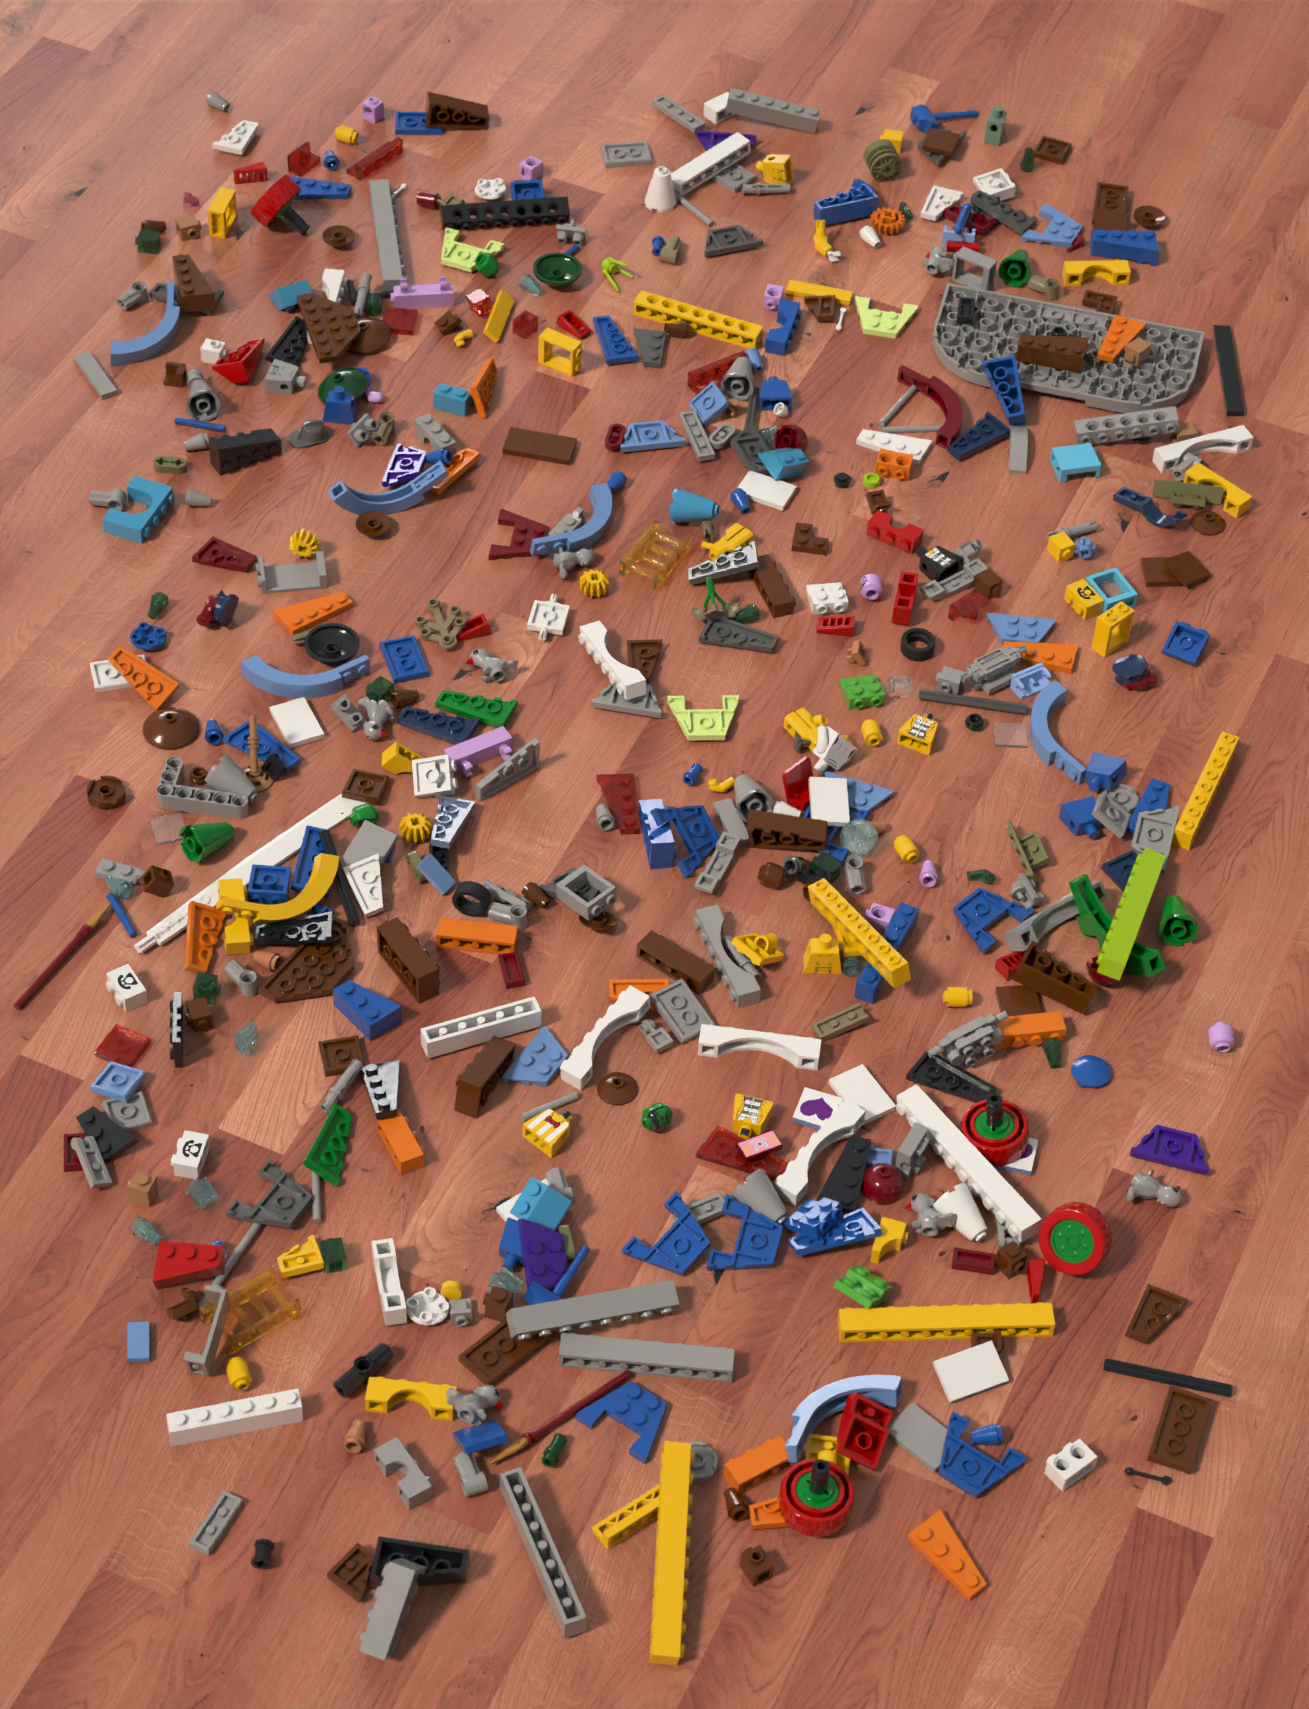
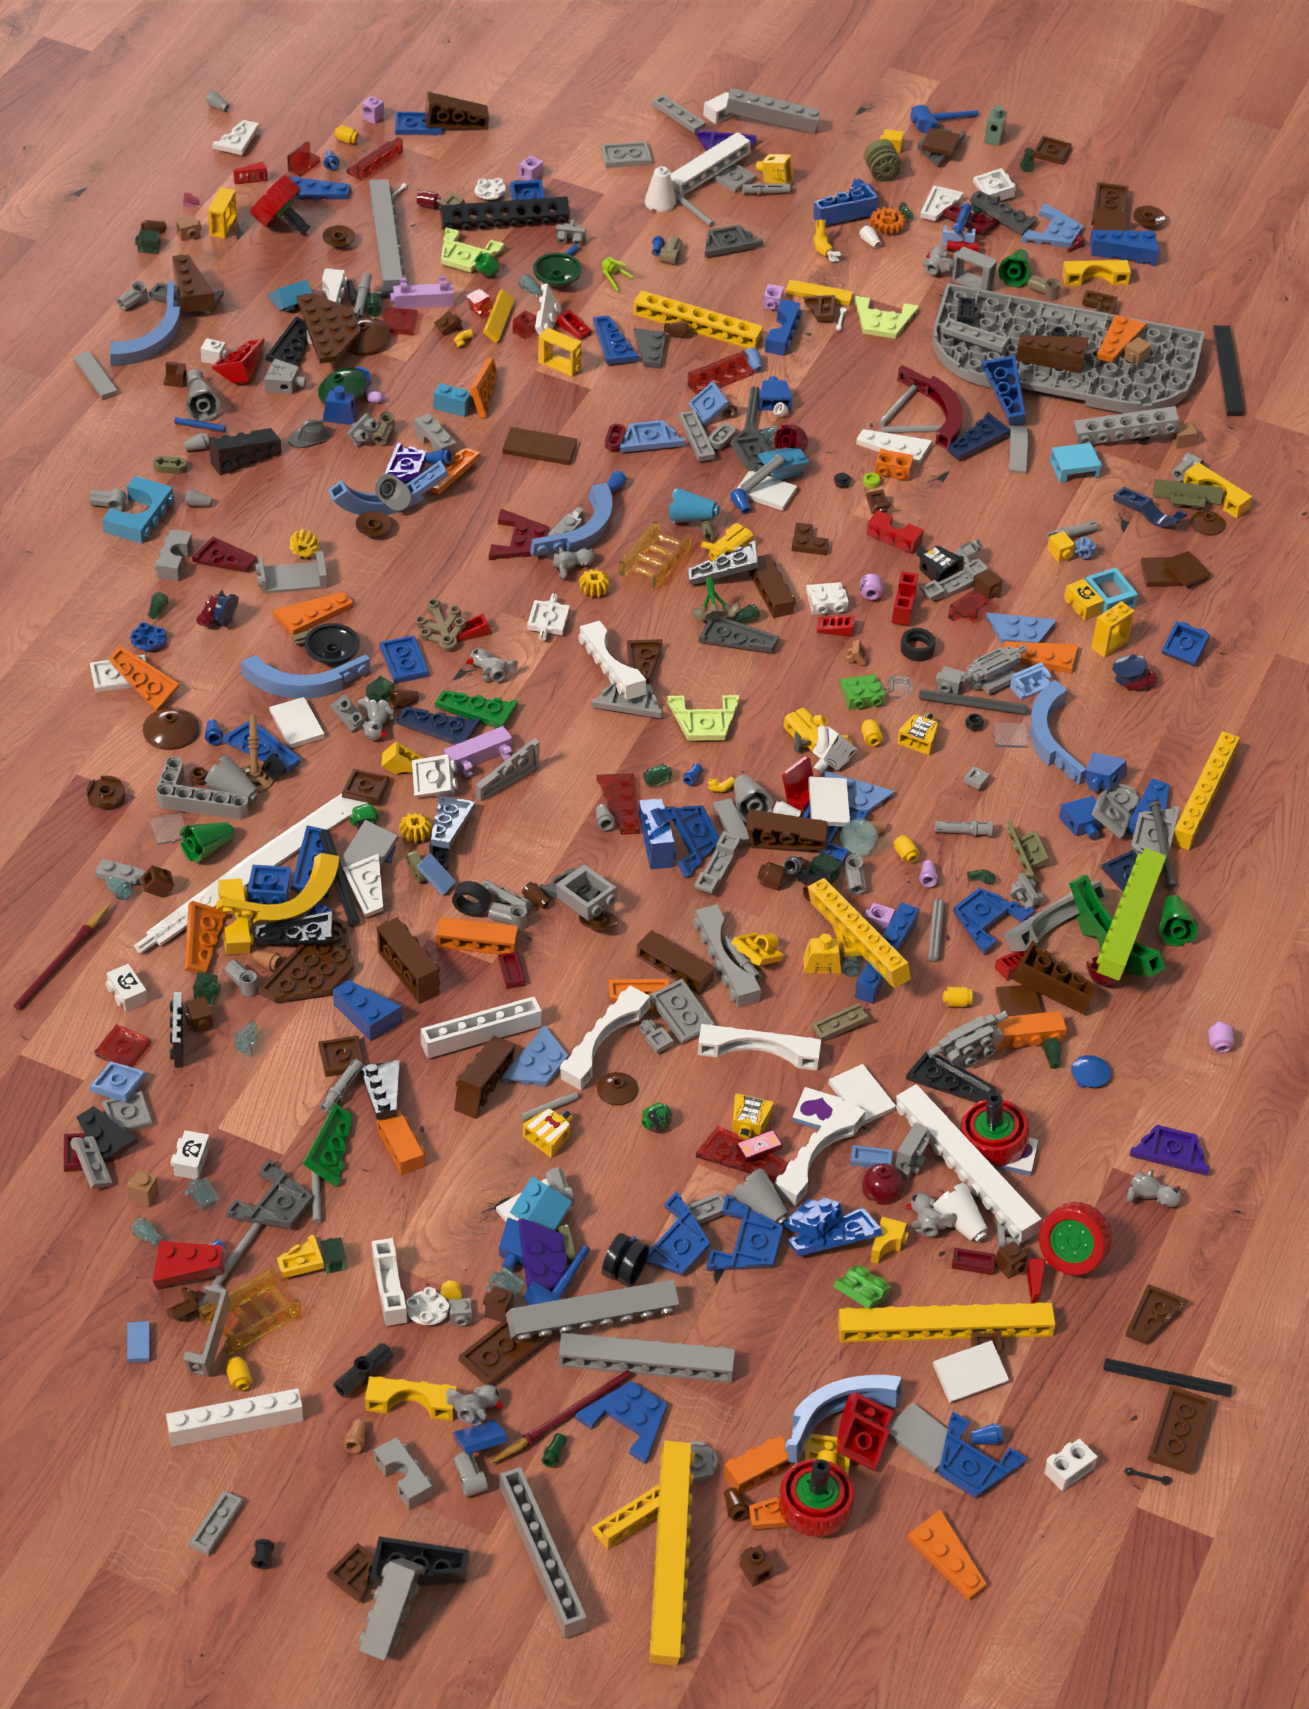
blue bar [106,893,137,938] -> none
light grey cone [721,357,754,401] -> none
black wing [816,1136,871,1213] -> none
white arch [1152,425,1254,474] -> none
none -> light grey arch [154,530,192,581]
none -> light grey piece [375,473,411,511]
none -> white wing [535,283,561,336]
none -> black wheel [602,1233,650,1287]
none -> clear green brick [643,763,672,787]
none -> light grey axle [740,454,785,493]
none -> light grey axle [928,899,944,962]
none -> light grey pin [935,820,993,837]
none -> light grey plate [941,318,1009,353]
none -> light grey plate [963,766,990,790]
none -> dark grey bar [1149,801,1177,888]

